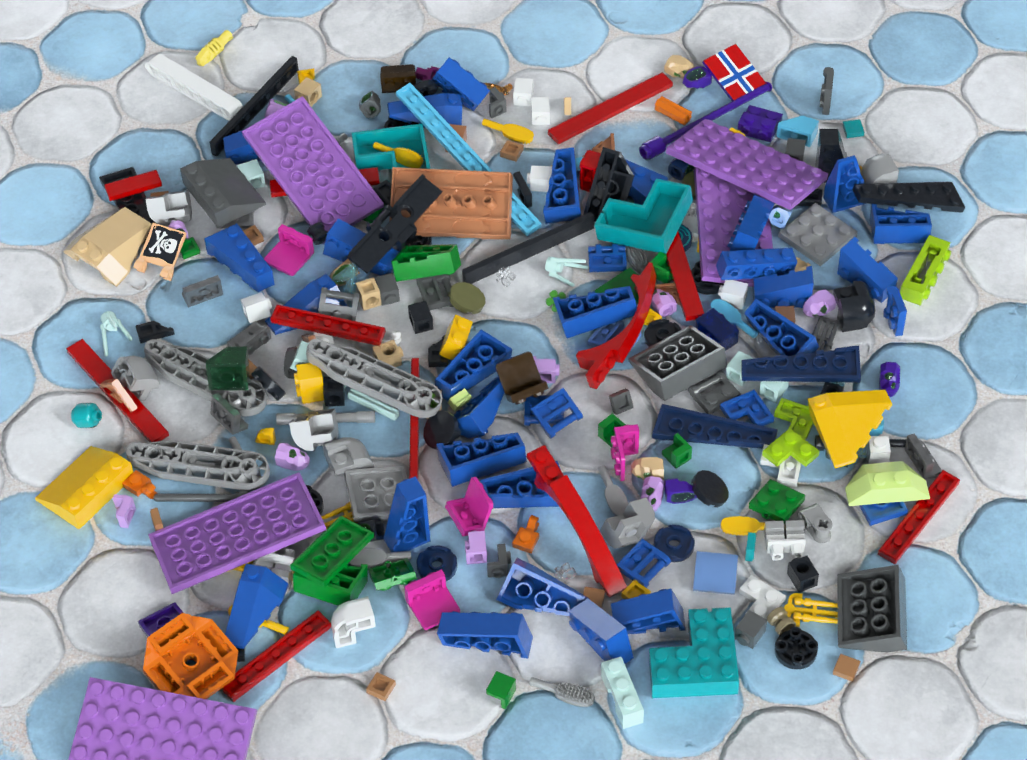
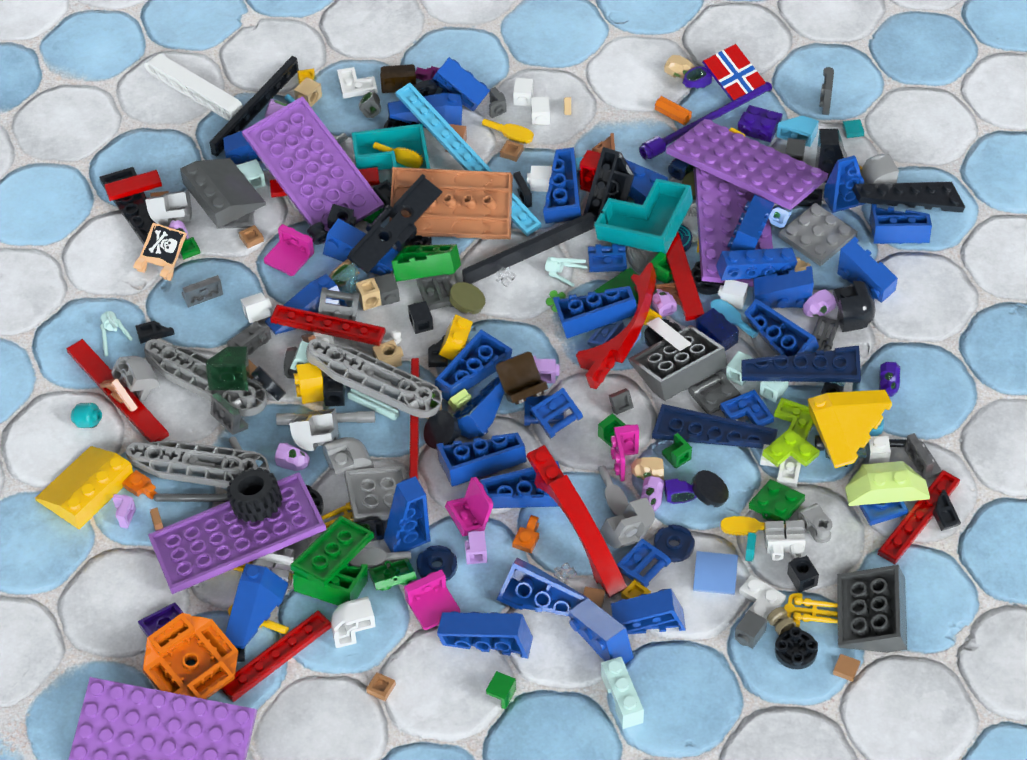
tan wedge [63,207,152,287] -> none
light yellow hinge [195,30,233,67] -> none
blue wedge [204,223,275,292] -> none
yellow tile [255,428,276,445] -> none
clear orange bar [484,83,513,95] -> none
dark grey bracket [487,544,511,578] -> none
light grey piece [529,677,595,707] -> none
red tile [548,72,673,144] -> none
teal piece [649,607,739,698] -> none
medium nougat tile [775,306,796,323] -> none
blue plate [883,286,907,337] -> none
lime brick [900,235,951,306] -> none
none -> black tyre [227,468,282,522]
none -> black brick [327,204,356,229]
none -> white plate [337,67,378,99]
none -> white sticker [647,317,692,351]
none -> black tile [933,490,961,531]

